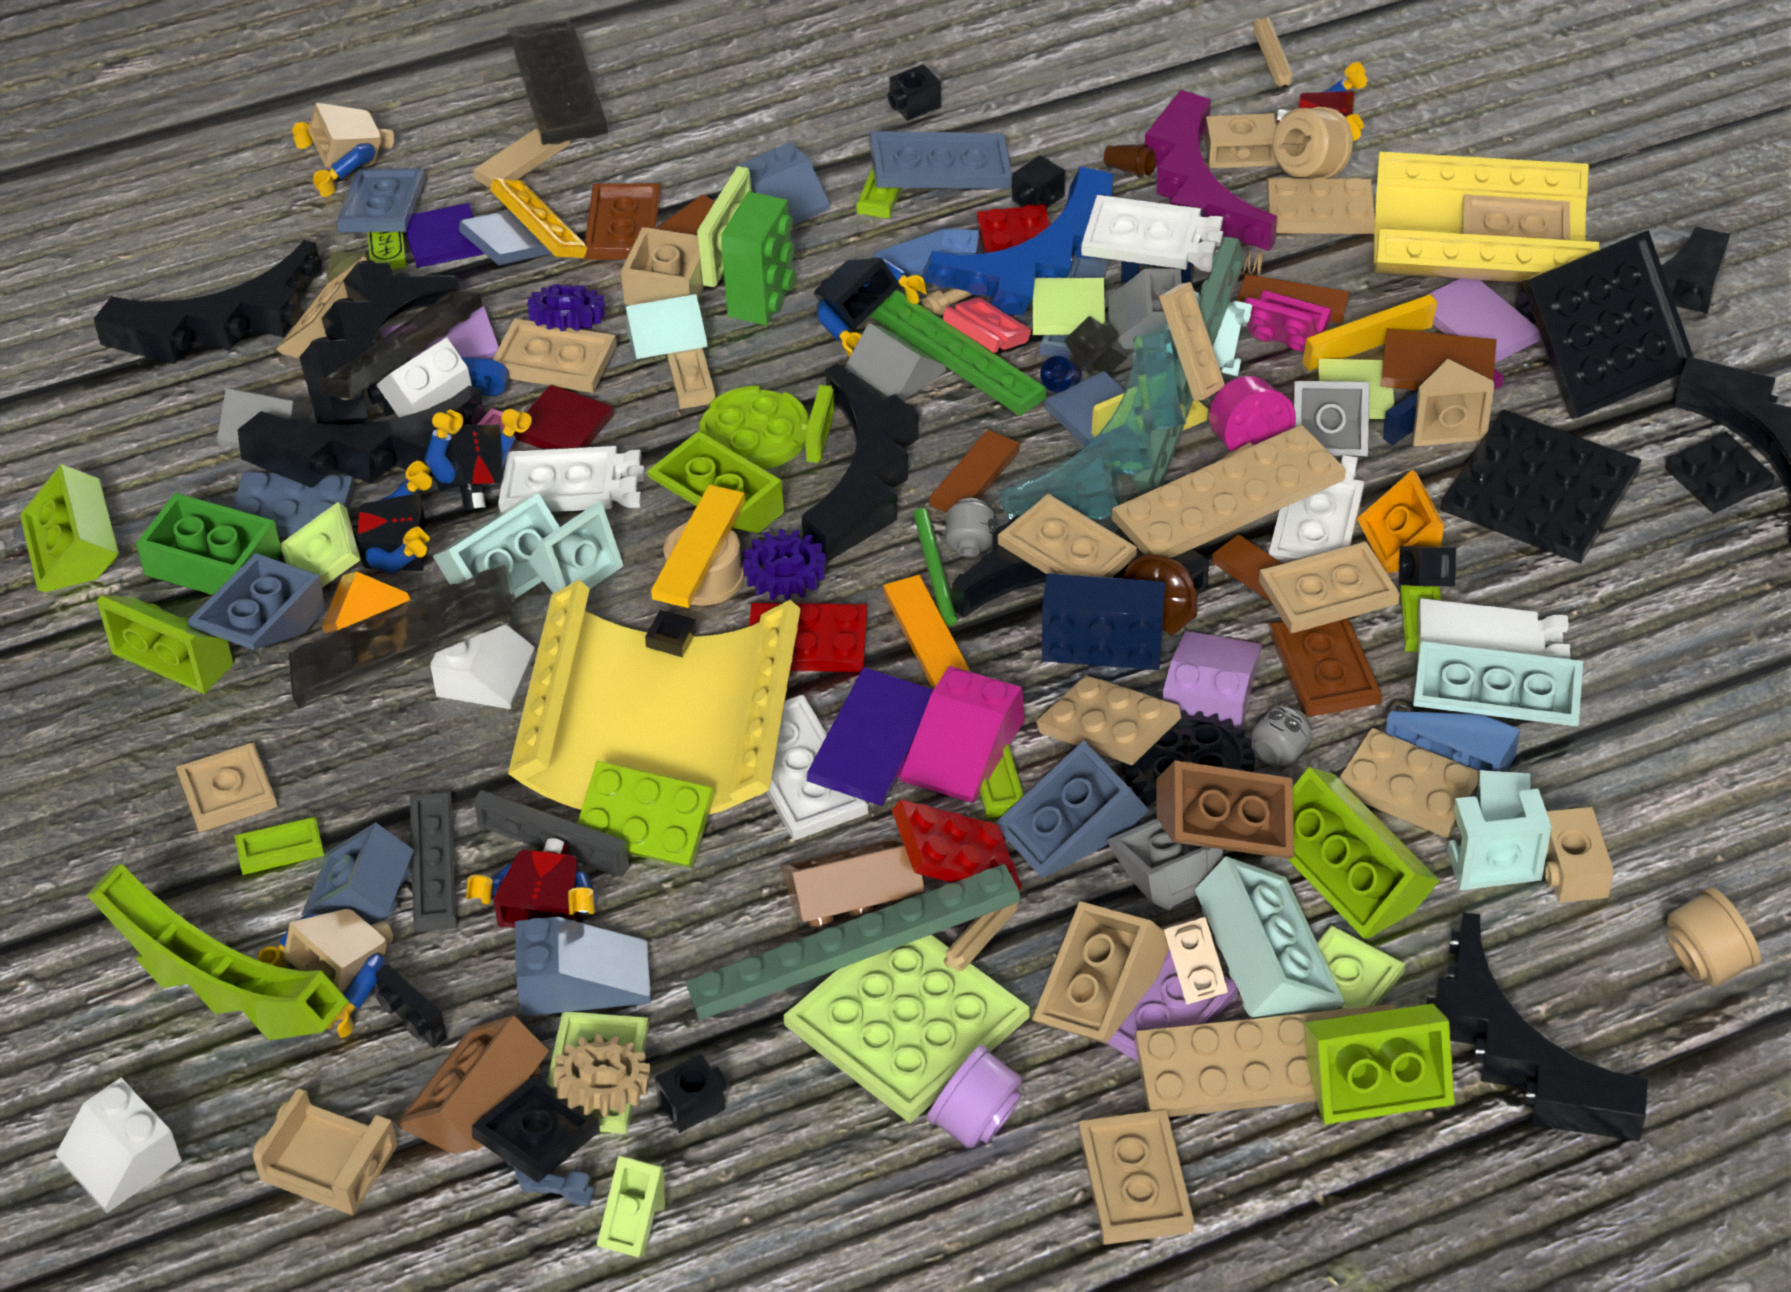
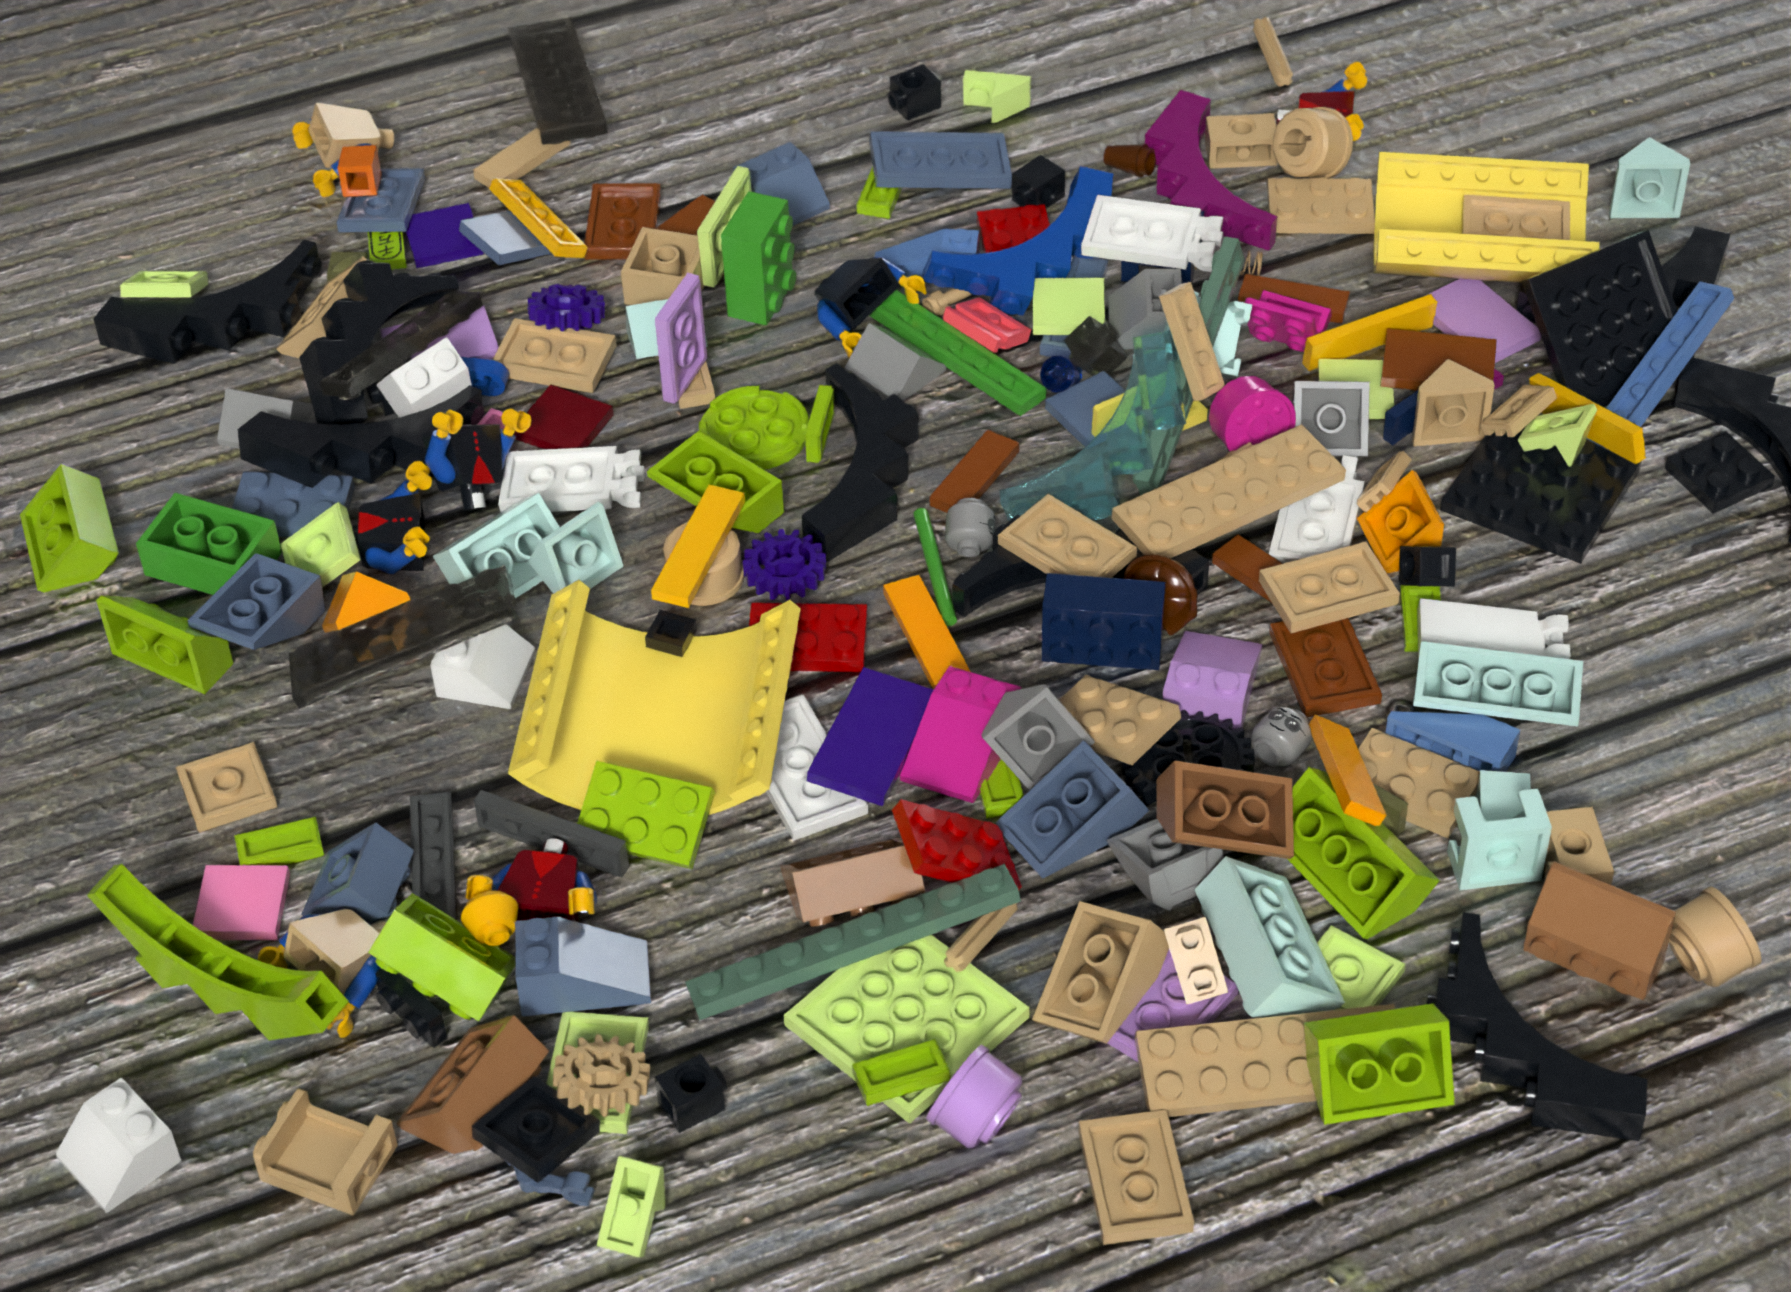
none -> yellowish green tile [120,271,208,297]
none -> bright pink tile [193,865,290,941]
none -> orange brick [338,145,382,197]
none -> lime slope [368,893,516,1022]
none -> yellow cone [461,891,518,946]
none -> lavender tile [655,273,707,404]
none -> lime tile [852,1039,951,1106]
none -> yellowish green slope [963,70,1031,123]
none -> light grey slope [981,684,1095,790]
none -> light orange tile [1309,714,1387,826]
none -> tan tile [1356,451,1412,513]
none -> olive tile [1373,784,1408,838]
none -> tan tile [1481,385,1557,437]
none -> yellowish green slope [1518,404,1597,467]
none -> medium nougat slope [1523,862,1676,1001]
none -> yellow tile [1529,373,1646,464]
none -> medium blue plate [1587,281,1735,449]
none -> light aqua slope [1609,137,1690,218]

